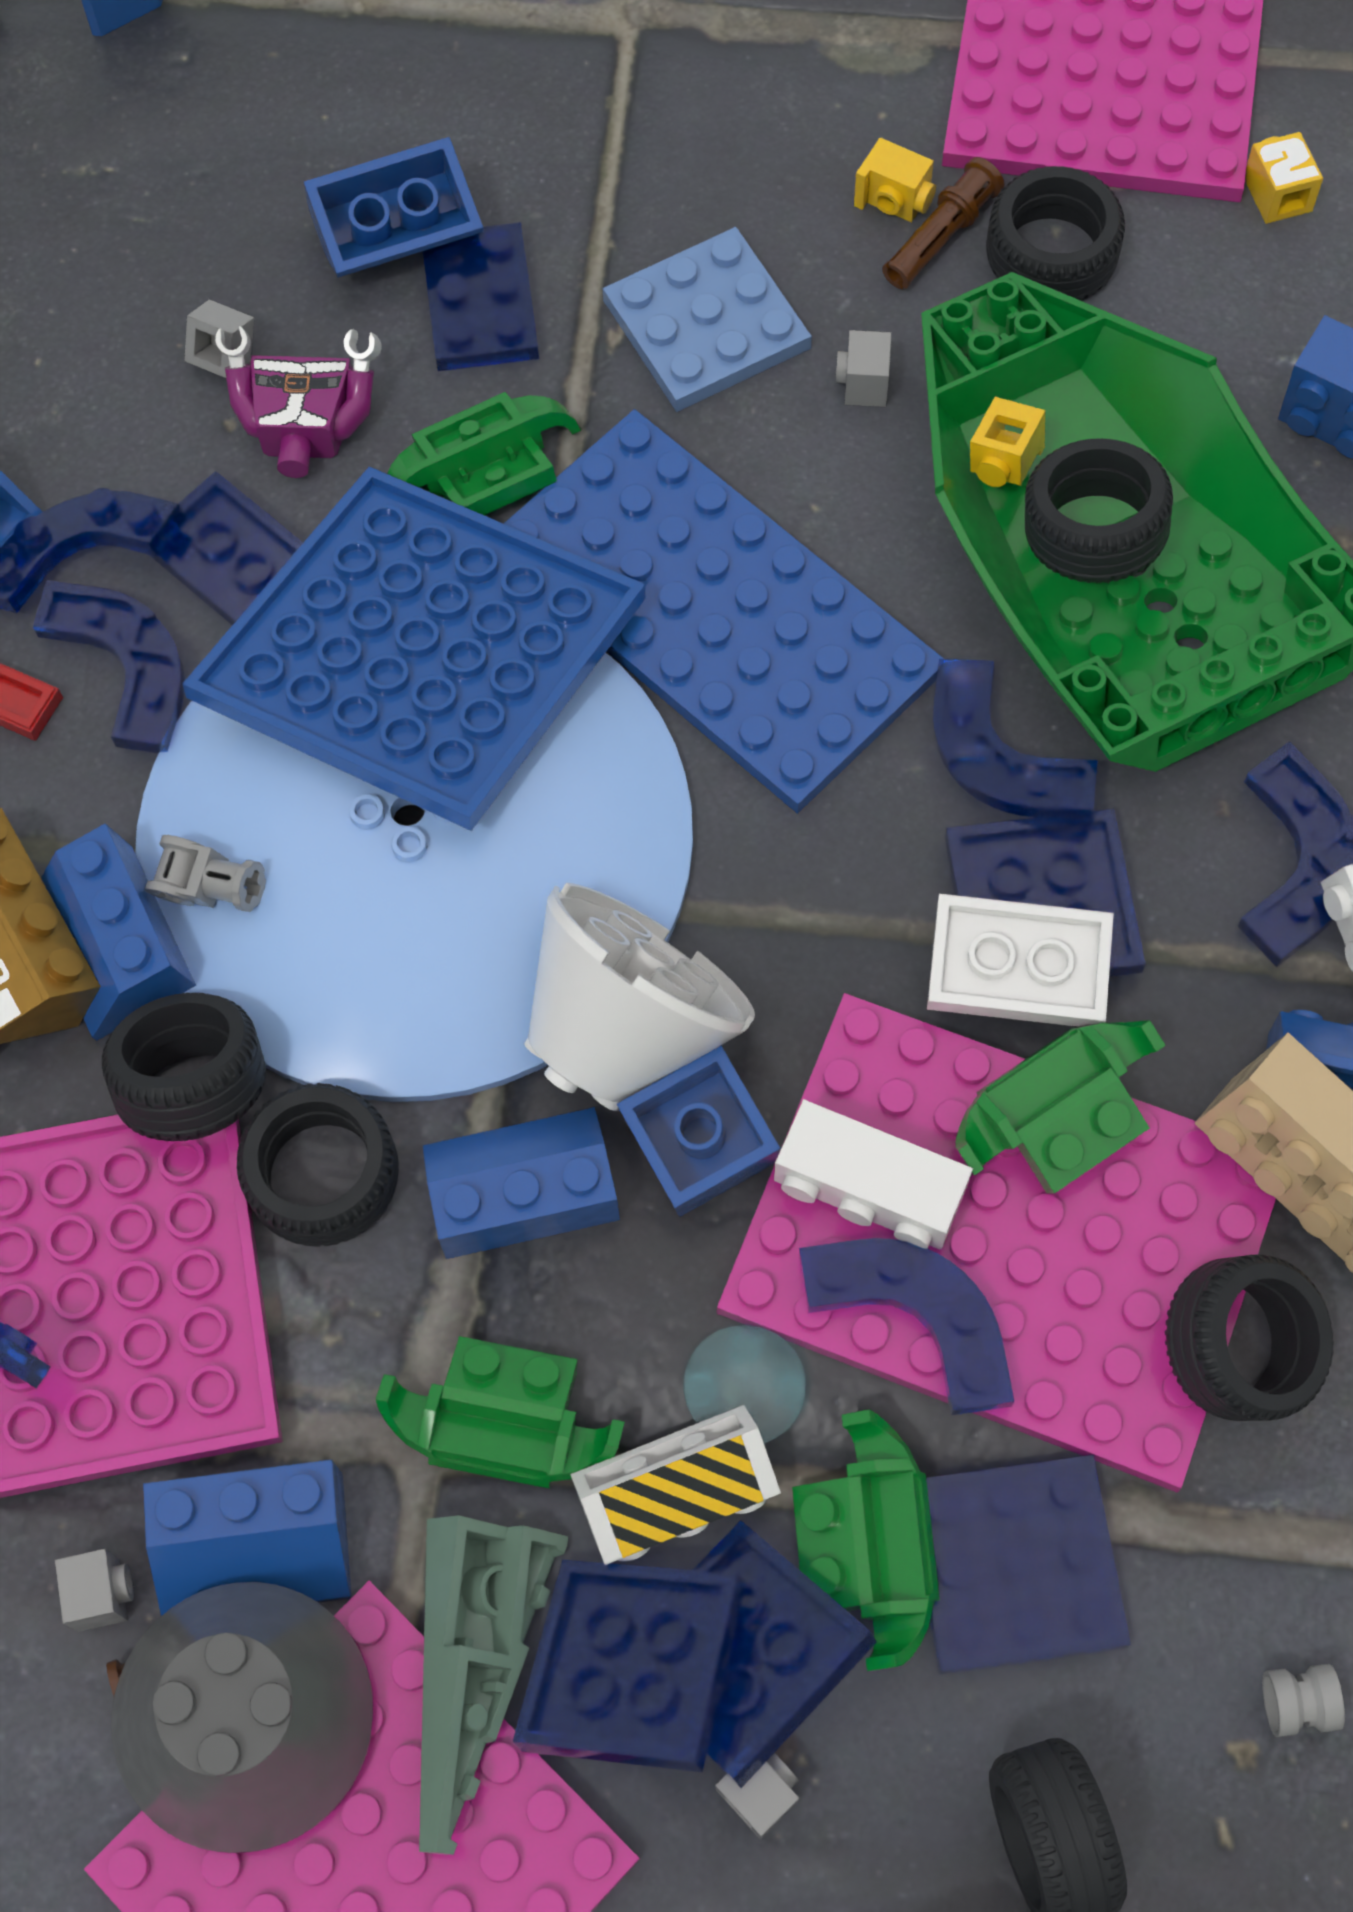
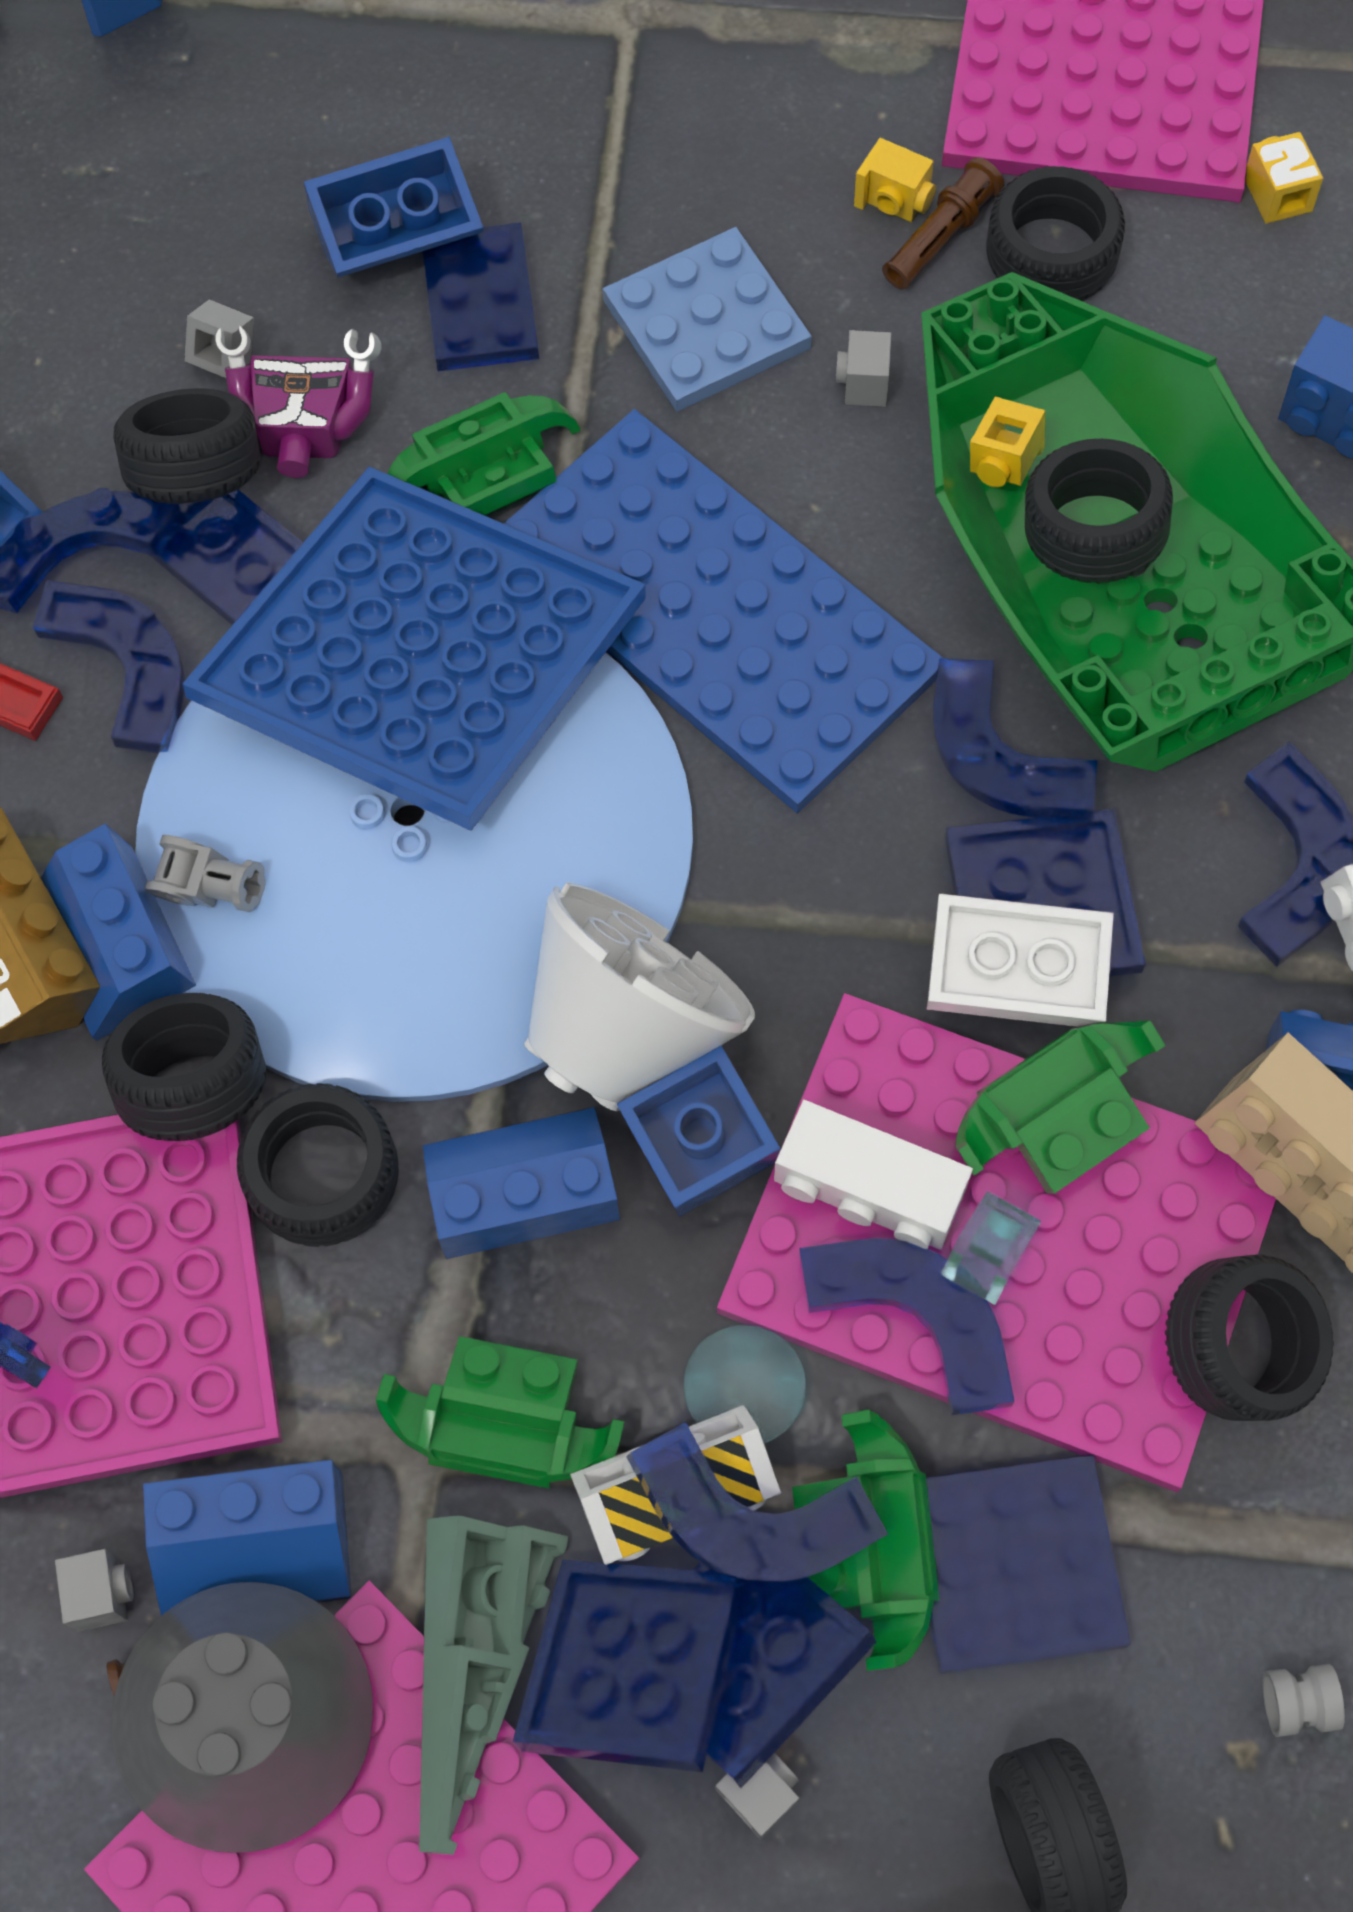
none -> black tyre [113,388,260,504]
none -> clear blue plate [626,1422,888,1584]
none -> clear light blue brick [941,1191,1041,1305]

